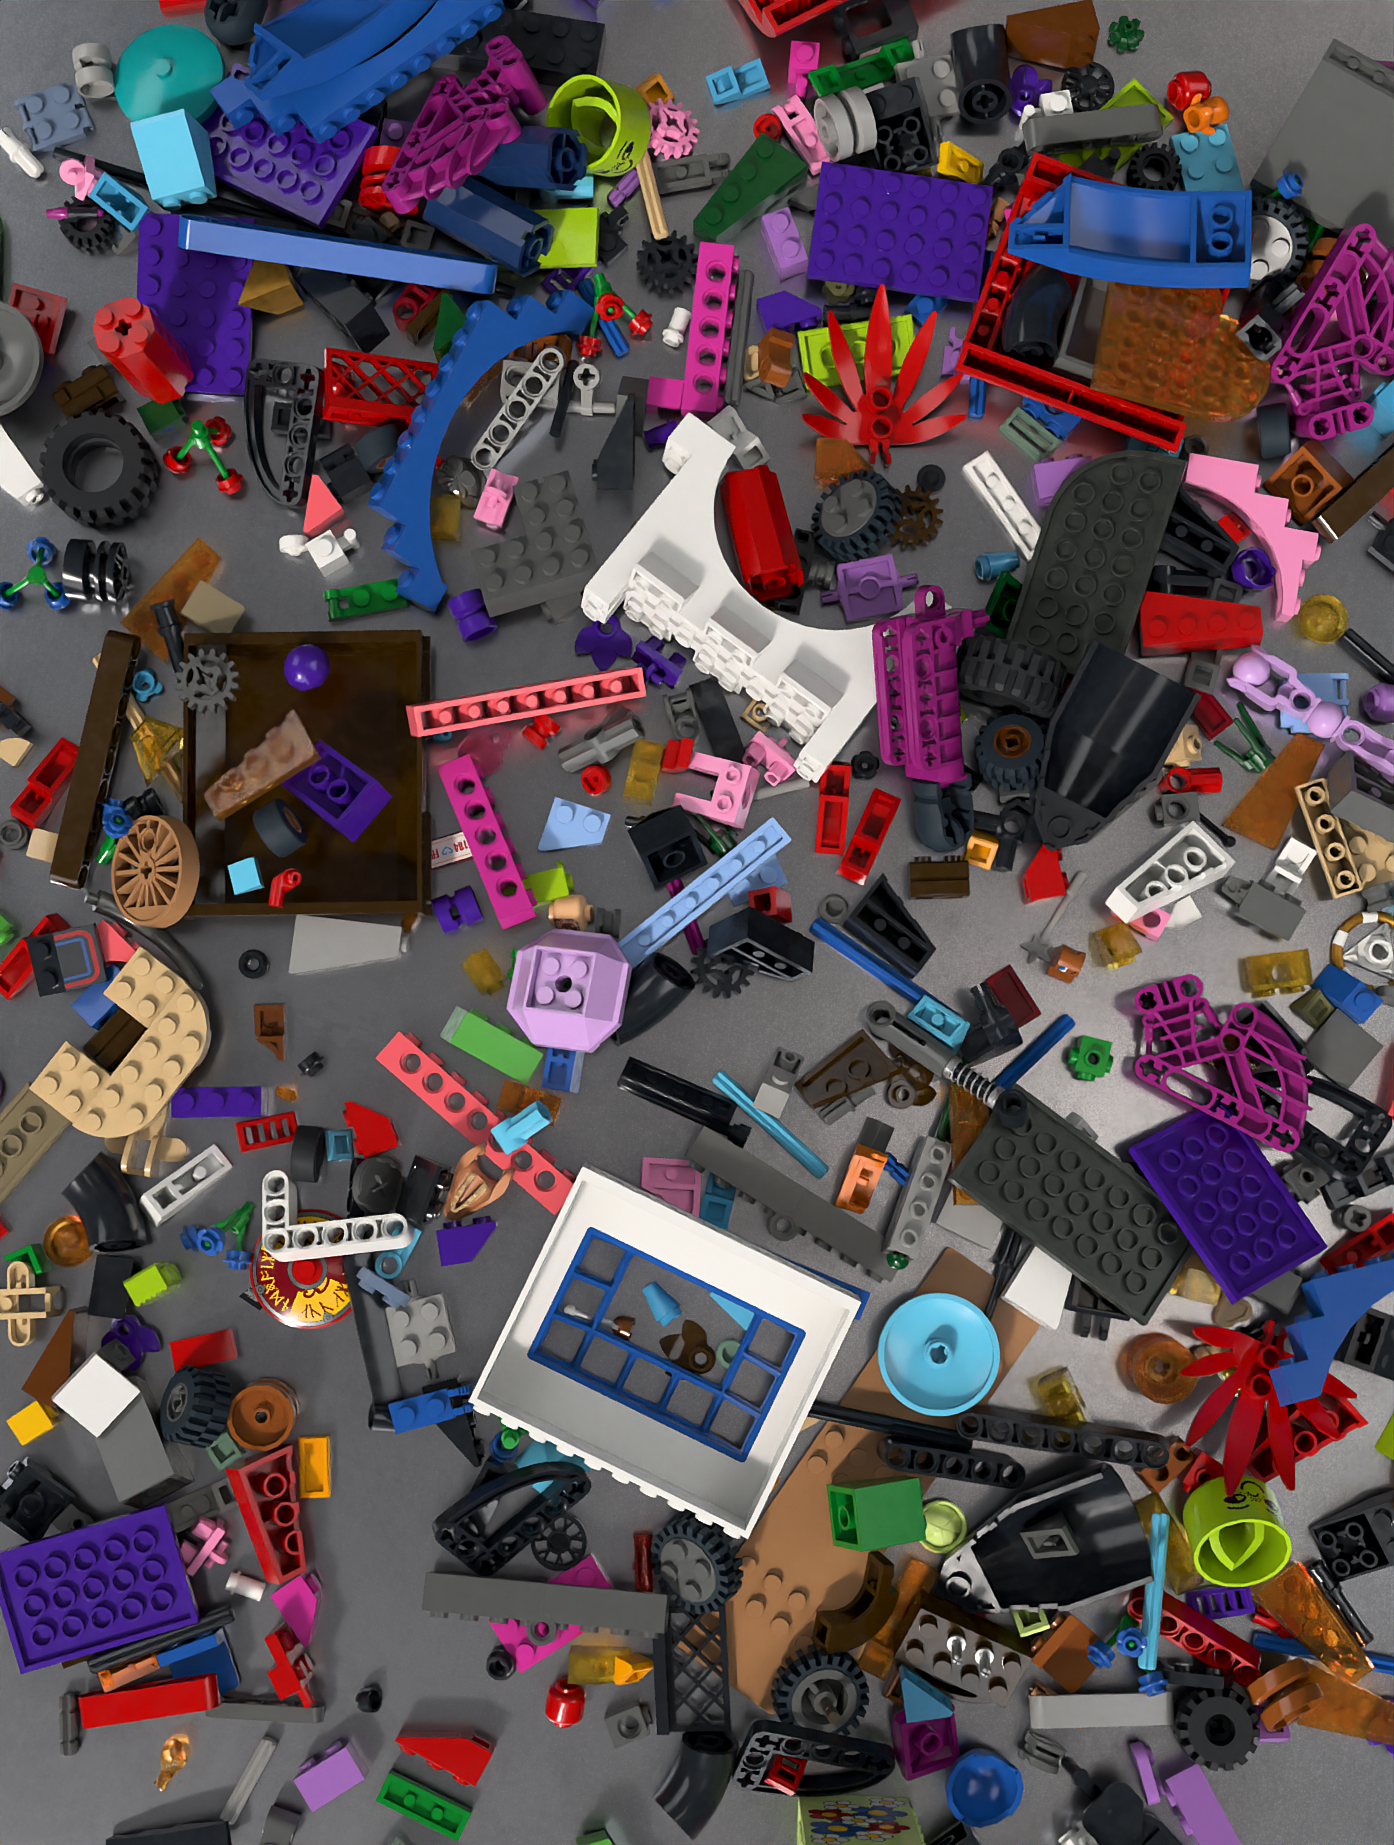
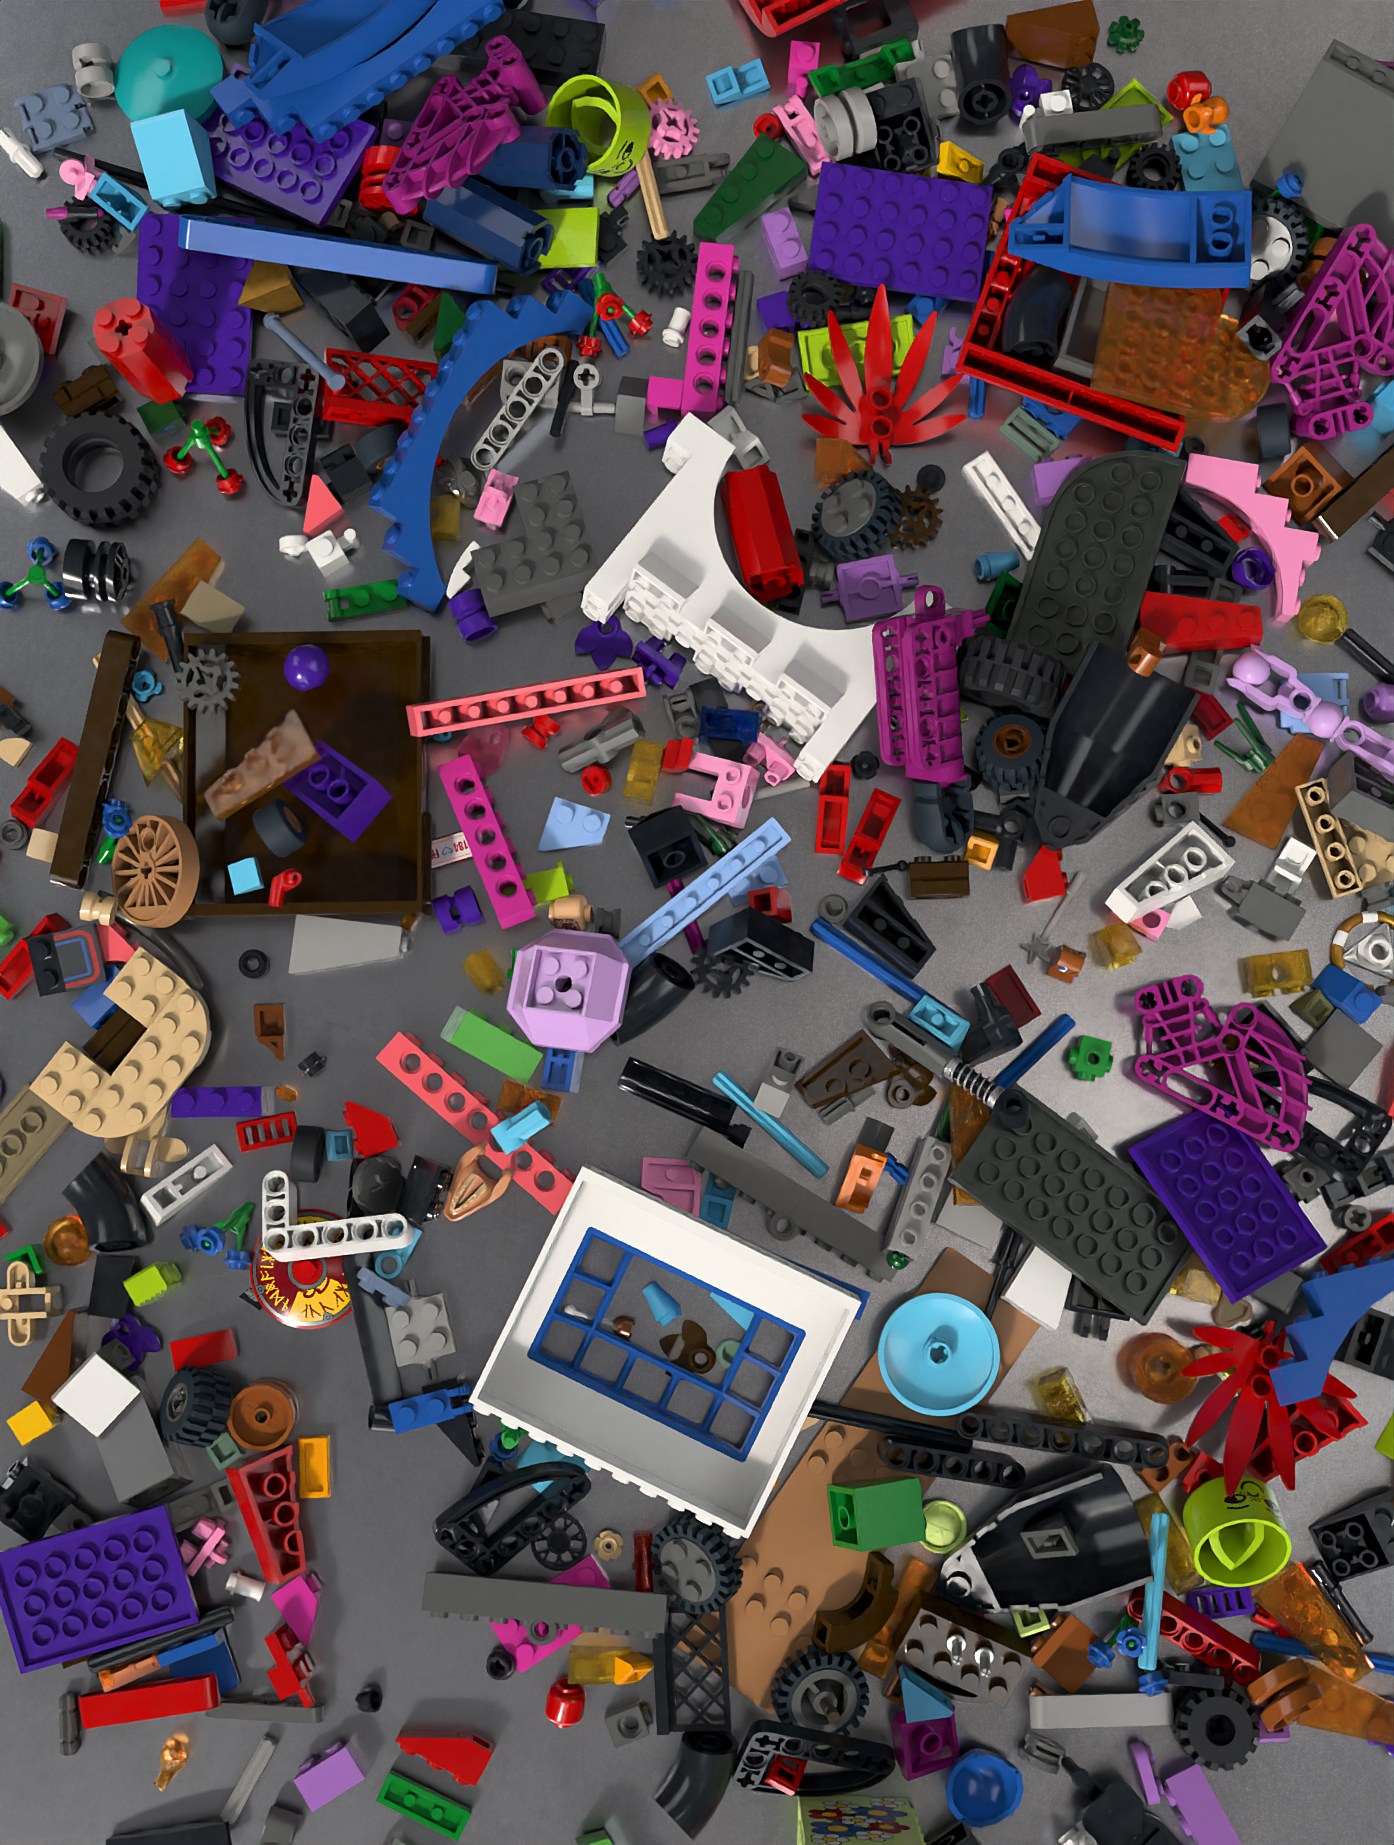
black wheel [125,787,165,820] -> none
dark purple slope [436,1216,499,1267] -> none
black slope [592,393,635,490] -> none
none -> tan wheel [80,891,118,927]
none -> sand blue bar [263,312,345,391]
none -> white slope [446,541,481,600]
none -> tan plate [593,1530,623,1561]
none -> clear blue slope [699,705,763,742]
none -> black tyre [786,269,841,327]
none -> black hinge [862,860,908,877]
none -> dark orange leg [1127,627,1167,677]

